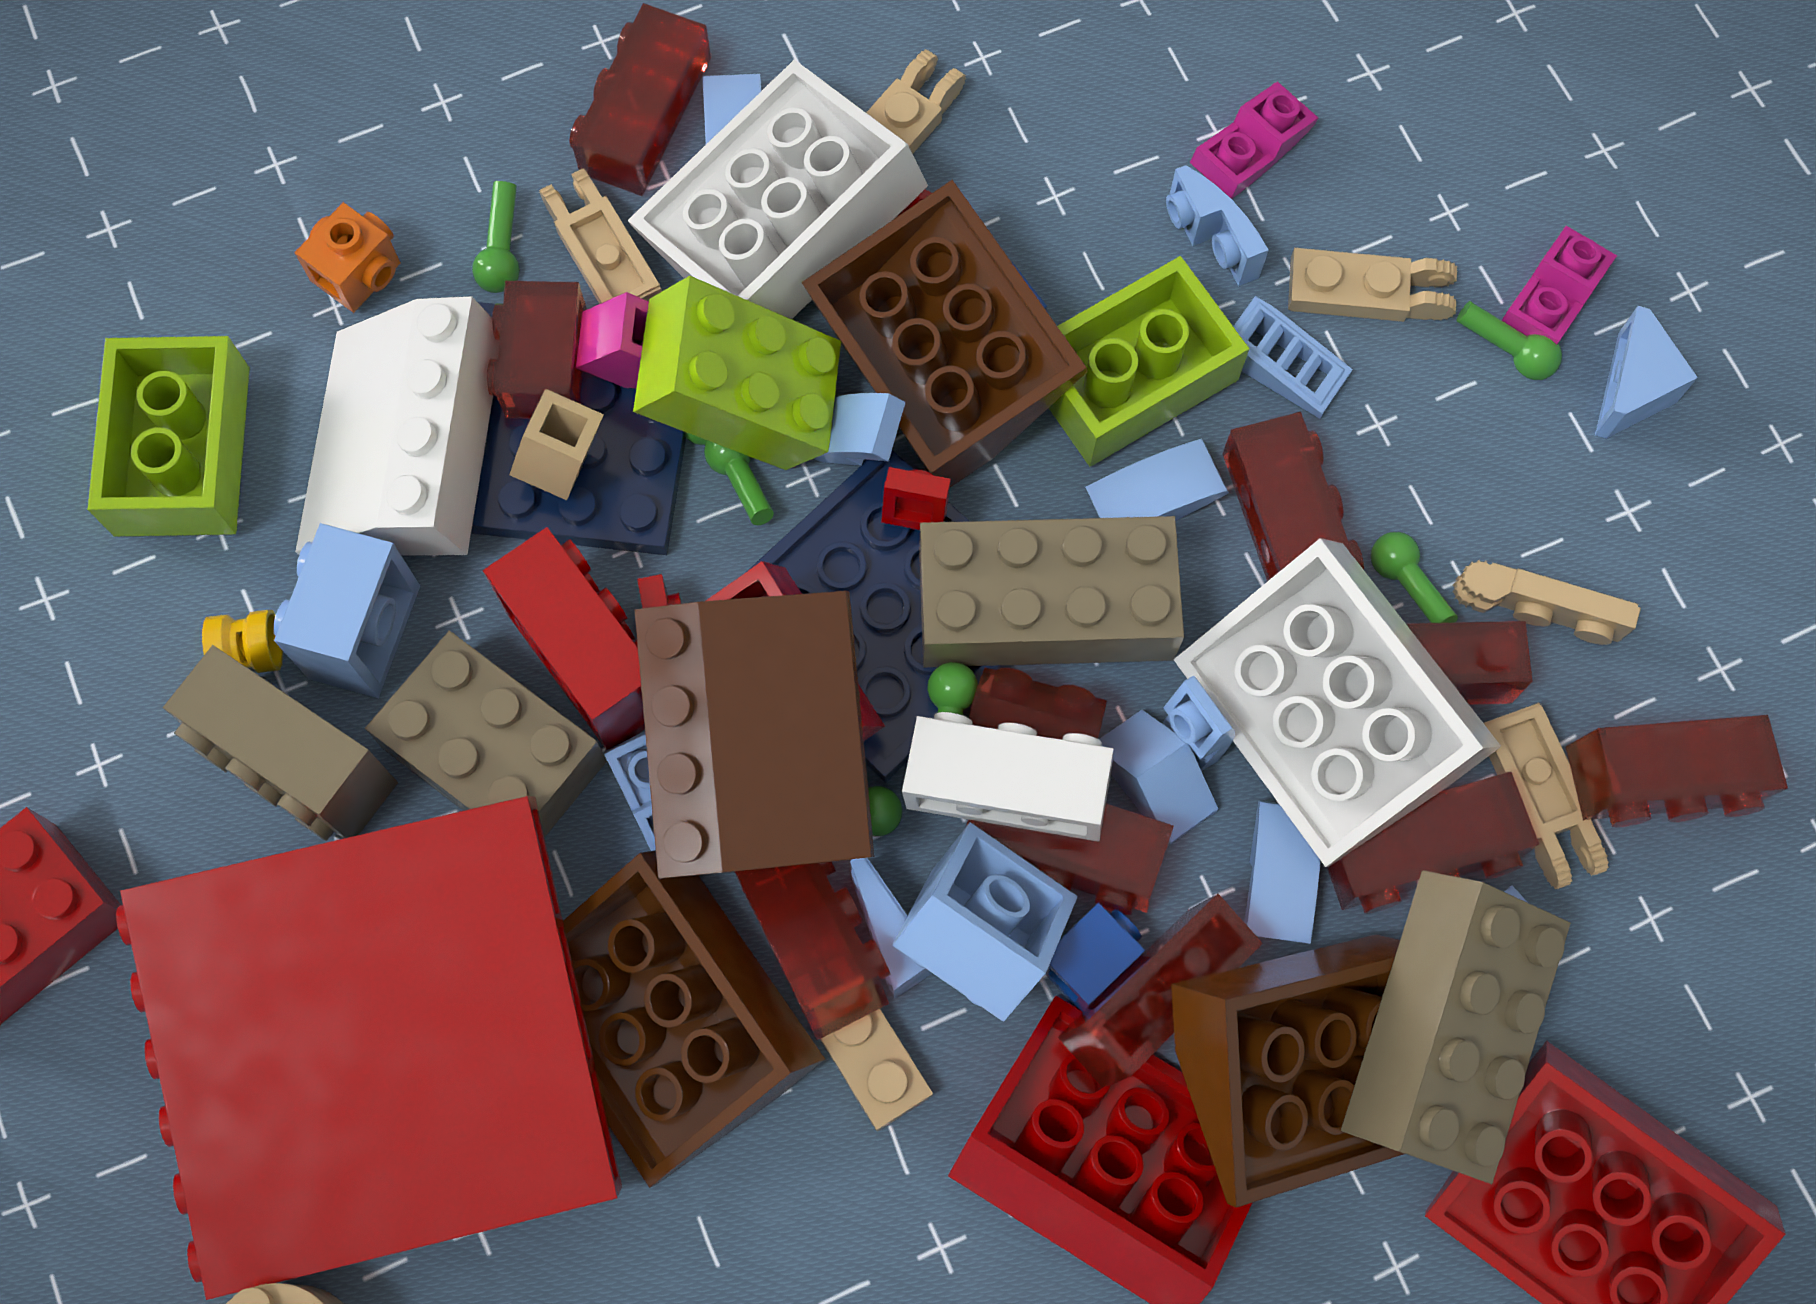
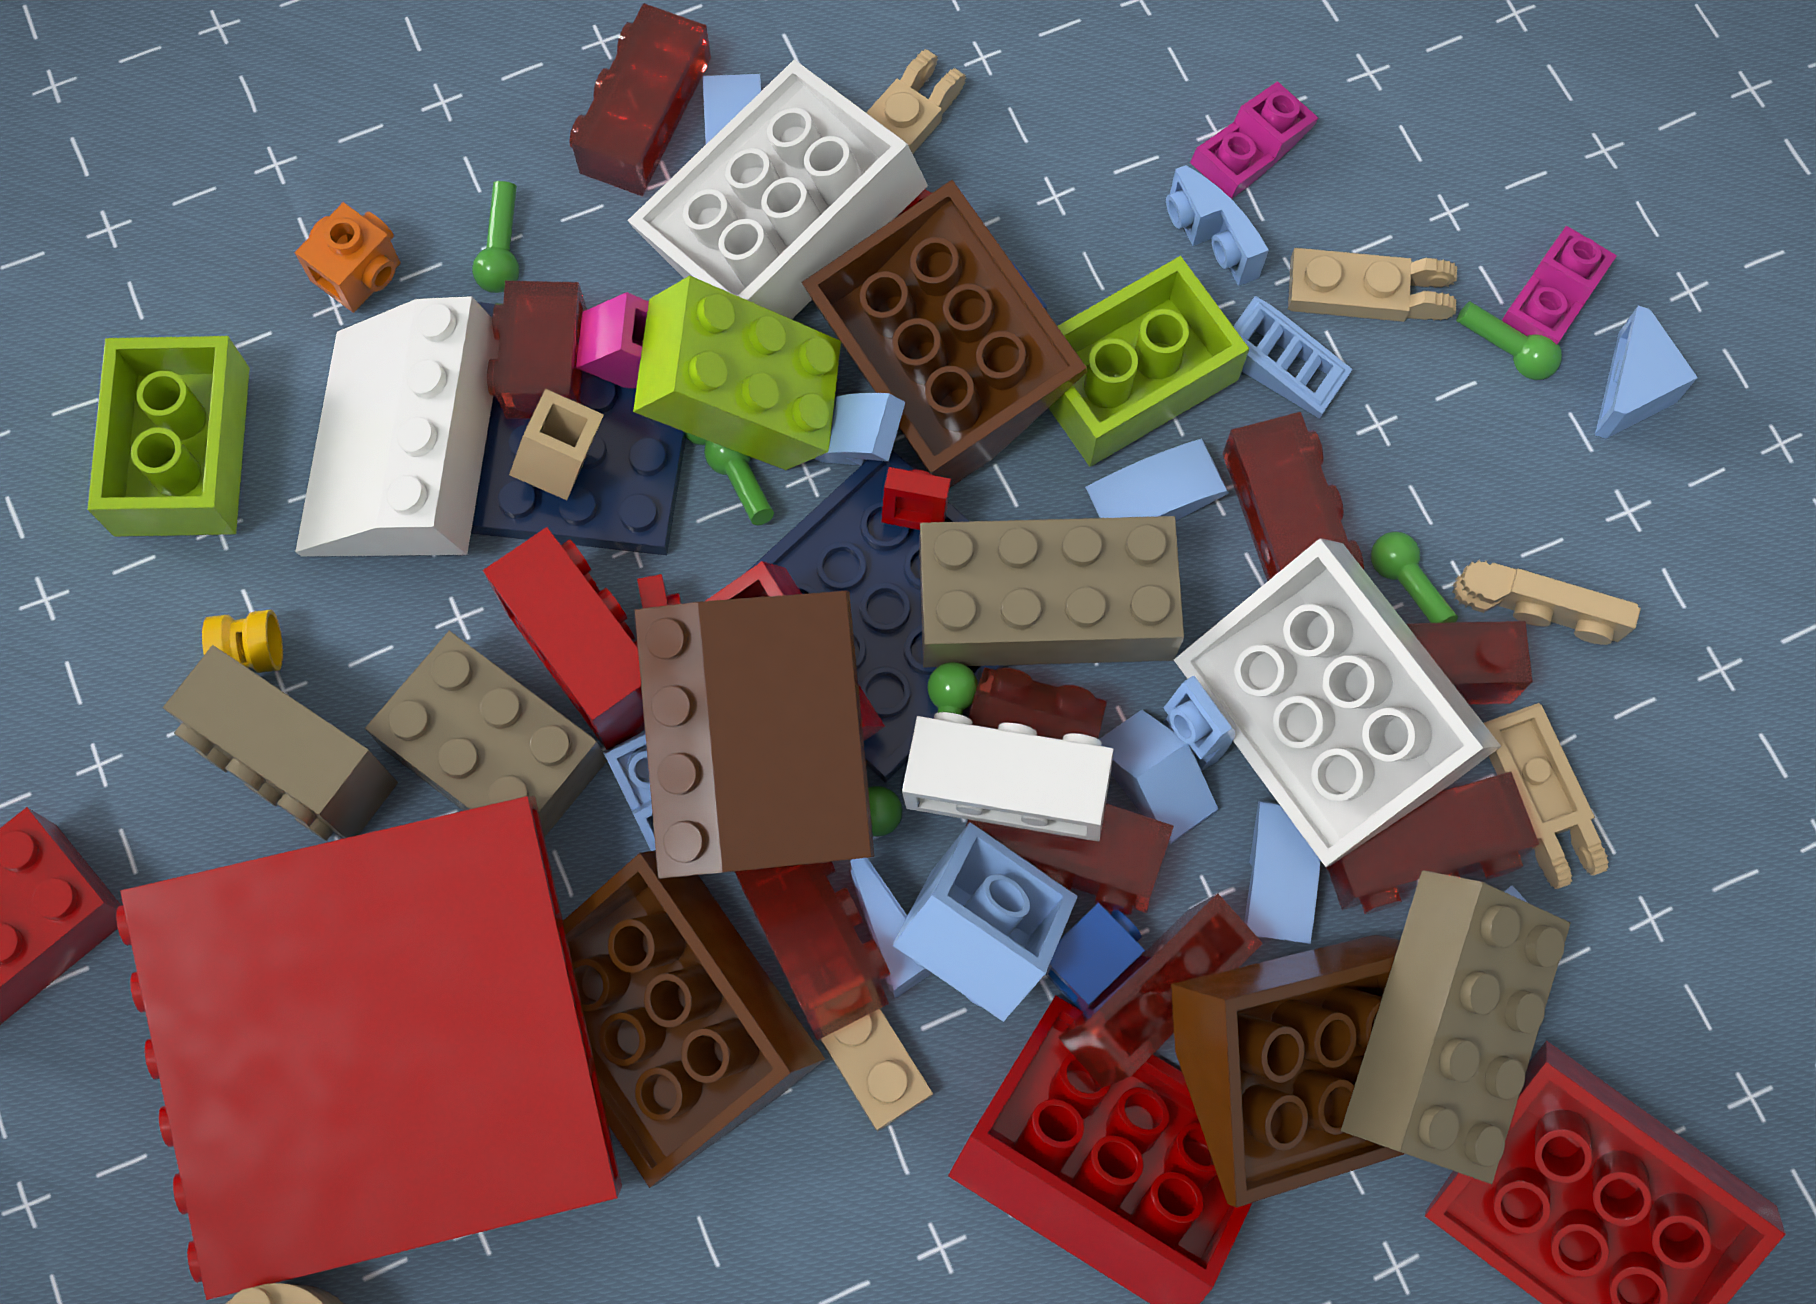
light blue brick [274,523,420,699] -> none
tan hinge [539,168,662,304] -> none
clear red brick [1566,715,1788,827] -> none

